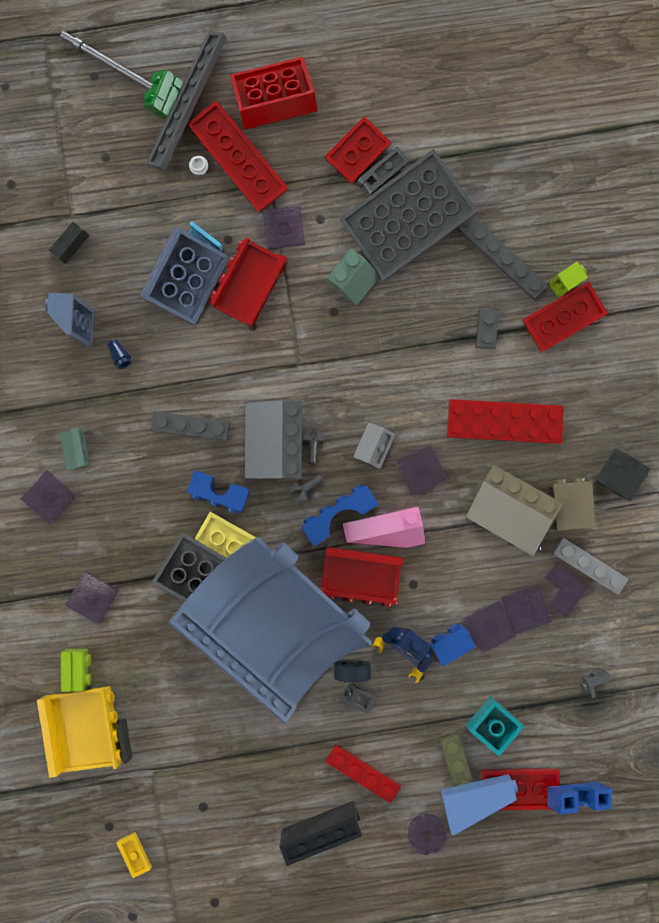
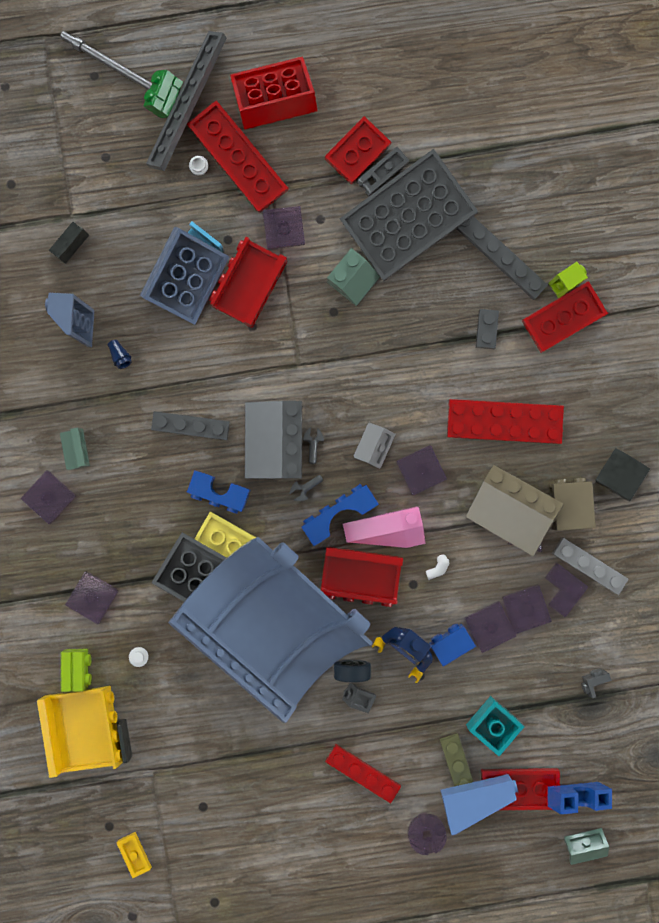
black panel [279,801,362,866] -> none
none -> white plate [129,647,149,667]
none -> white arm [425,555,449,580]
none -> sand green panel [564,828,609,865]

